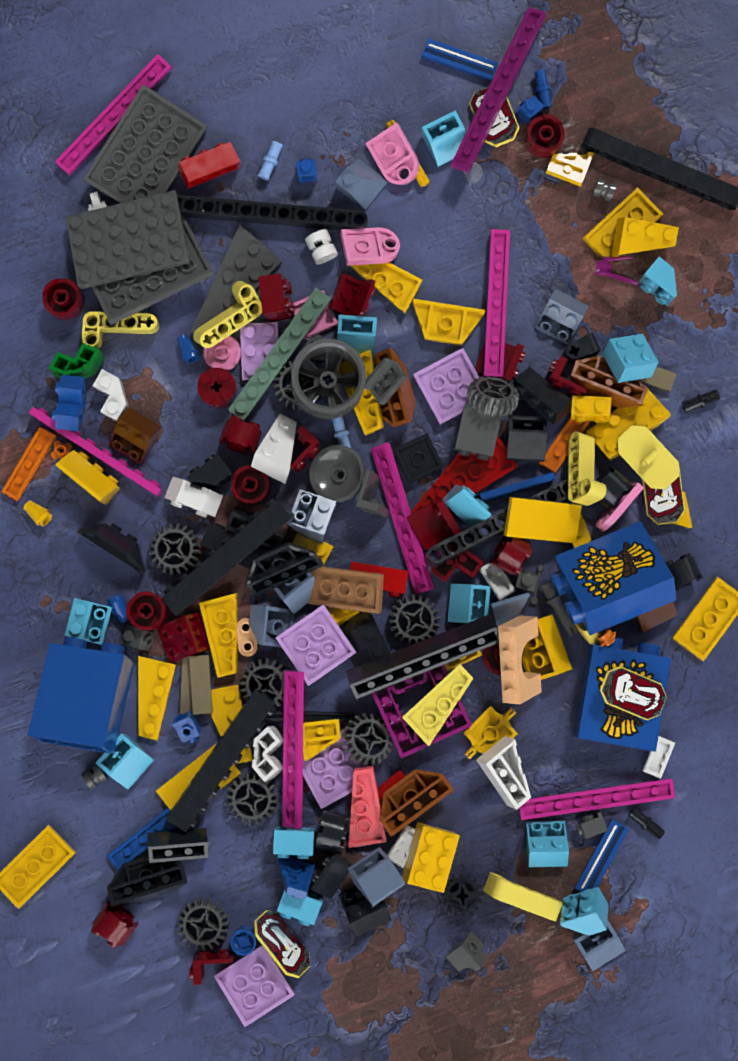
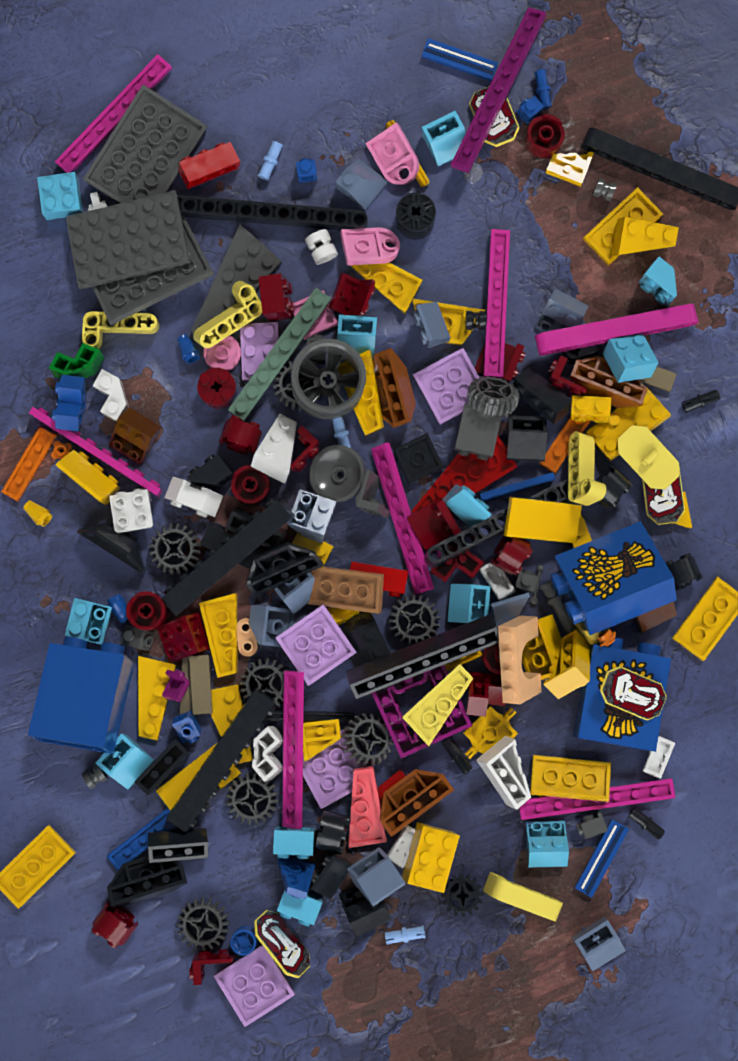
dark red brick [42,278,85,321] -> none
dark grey bracket [364,358,408,405] -> none
dark grey brick [446,931,488,972] -> none
medium azure slope [560,887,609,936] -> none
magenta plant [595,255,639,285] -> none
bright pink tile [596,483,644,532] -> none
none -> medium azure brick [37,172,83,220]
none -> white bracket [109,488,153,533]
none -> black brick [134,738,192,795]
none -> magenta bracket [162,670,190,703]
none -> light blue pin [385,925,425,945]
none -> black wheel [395,192,436,240]
none -> sand blue slope [413,302,450,349]
none -> black axle [442,737,472,774]
none -> black wheel [465,311,486,330]
none -> dark red brick [466,672,506,717]
none -> yellow tile [530,755,611,802]
none -> dark pink beam [534,304,699,356]
none -> yellow wedge [543,630,590,699]

